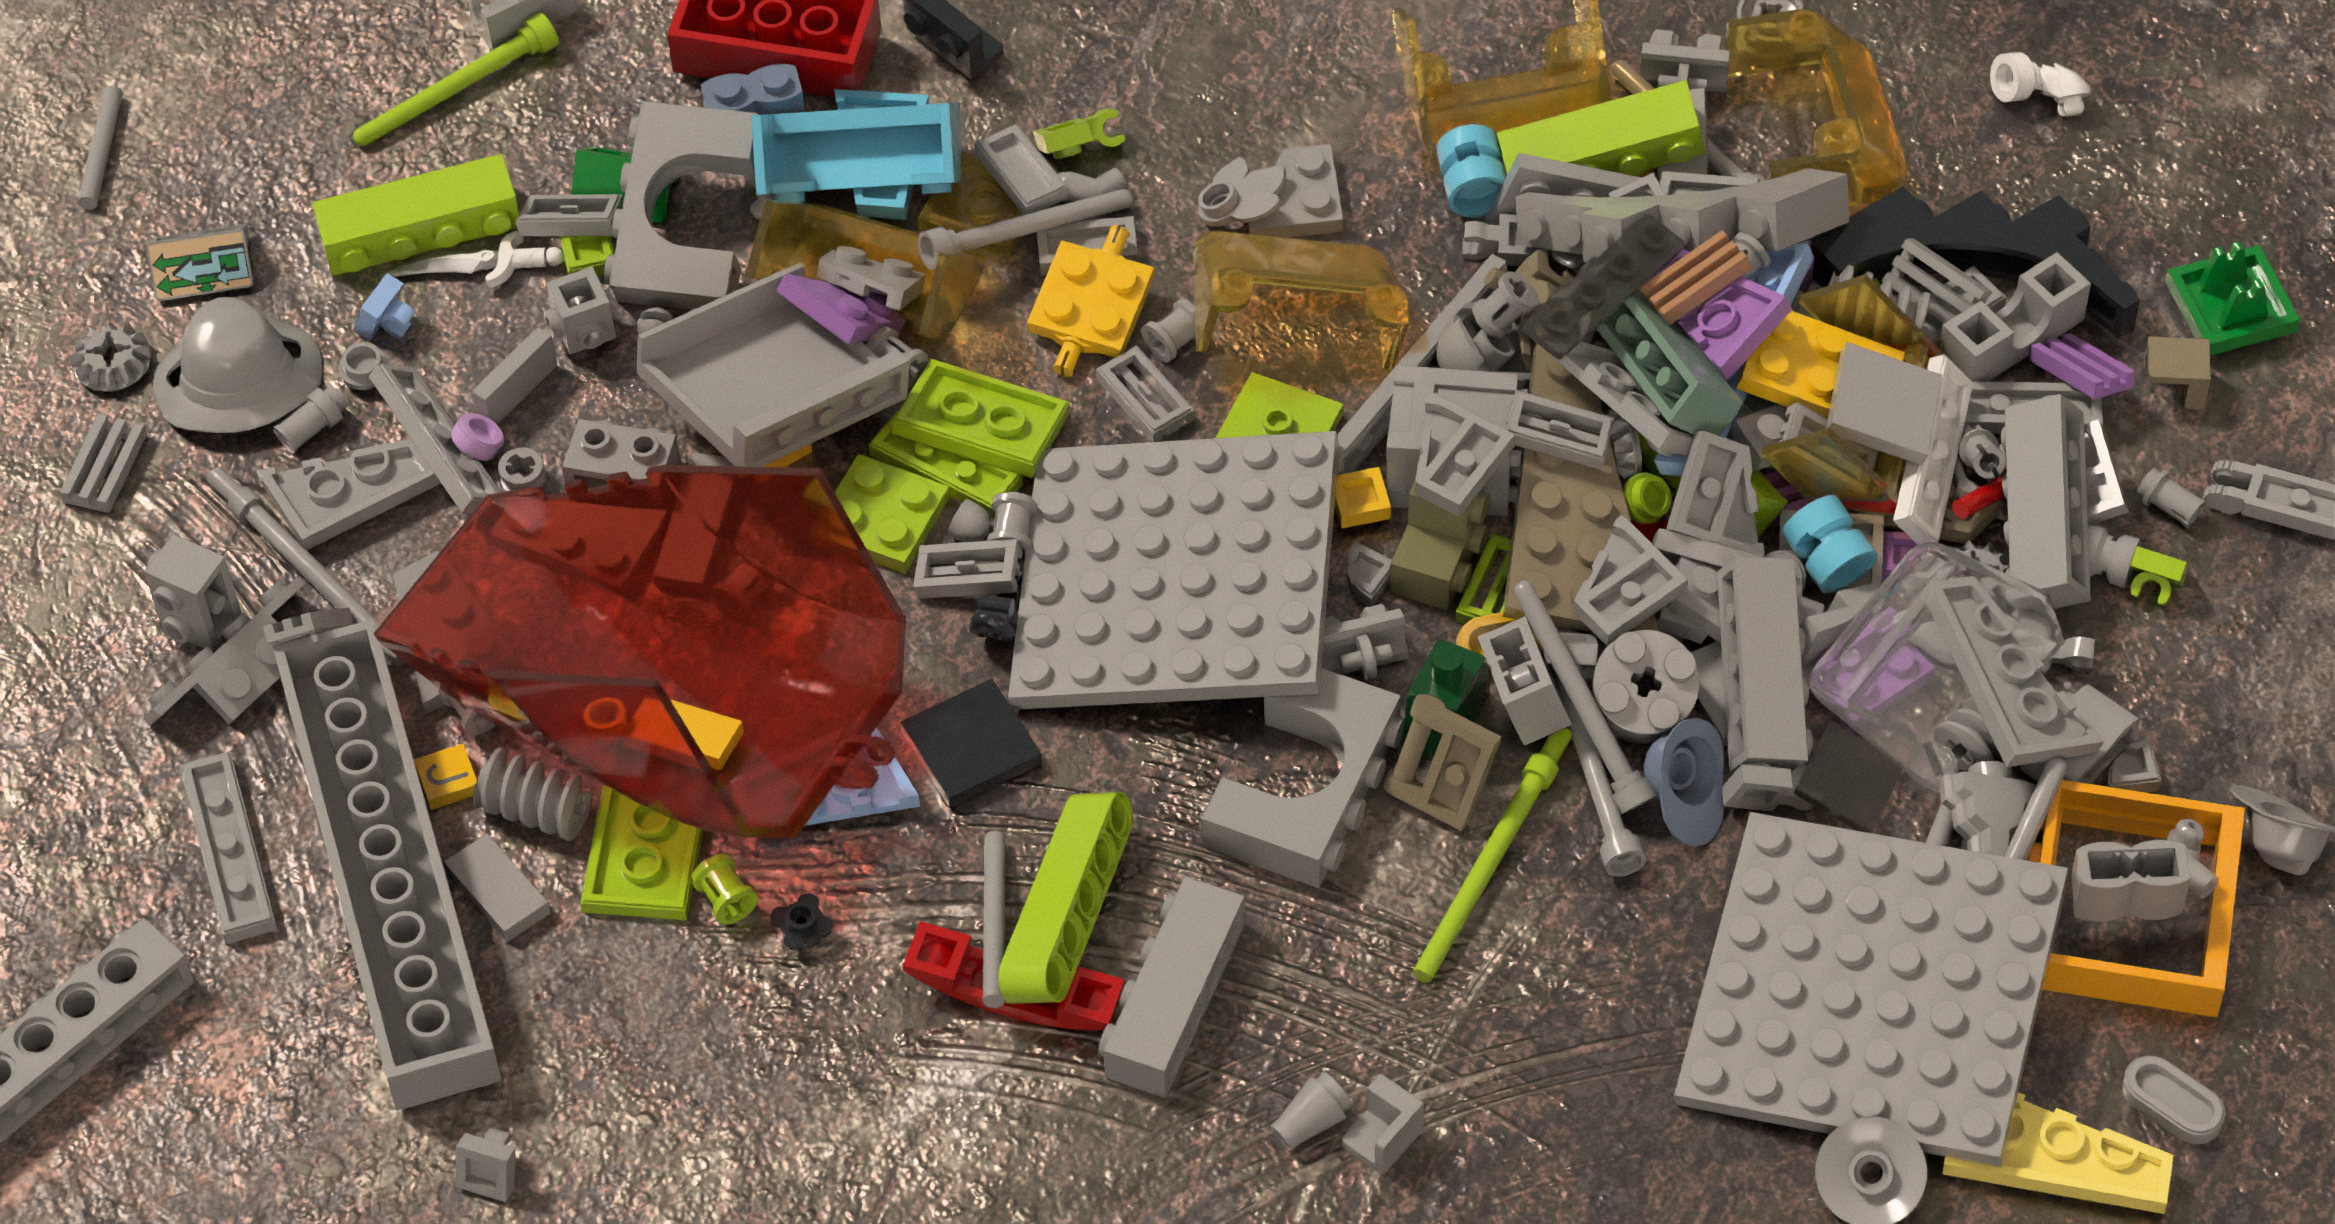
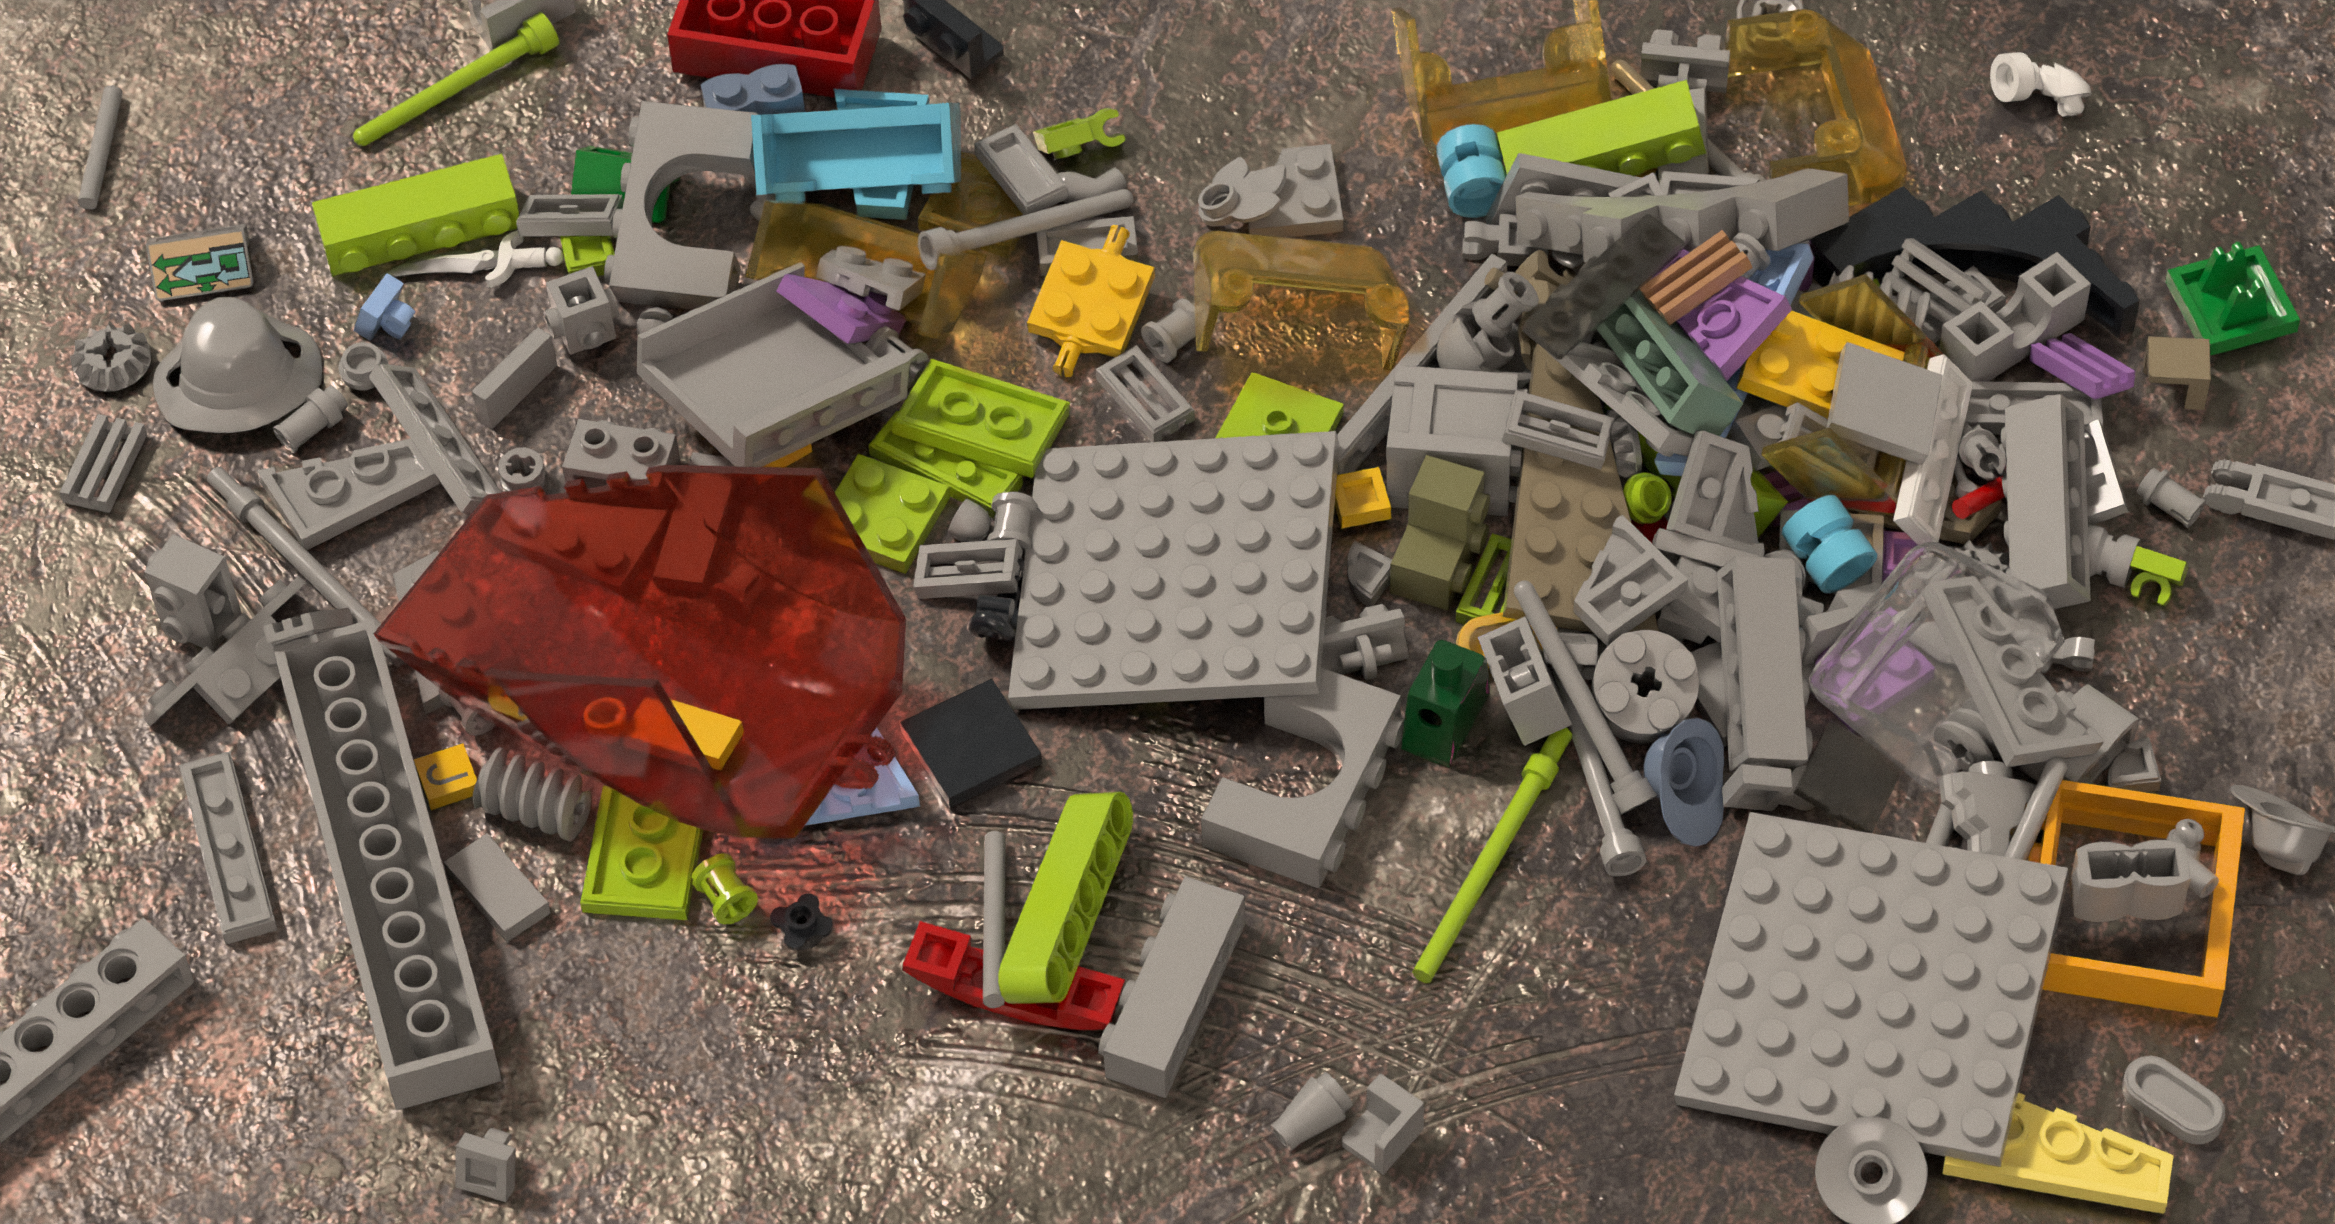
lavender tile [451,413,504,461] -> none
dark tan plate [1383,694,1502,831] -> none
light grey wing [1415,391,1515,517] -> none

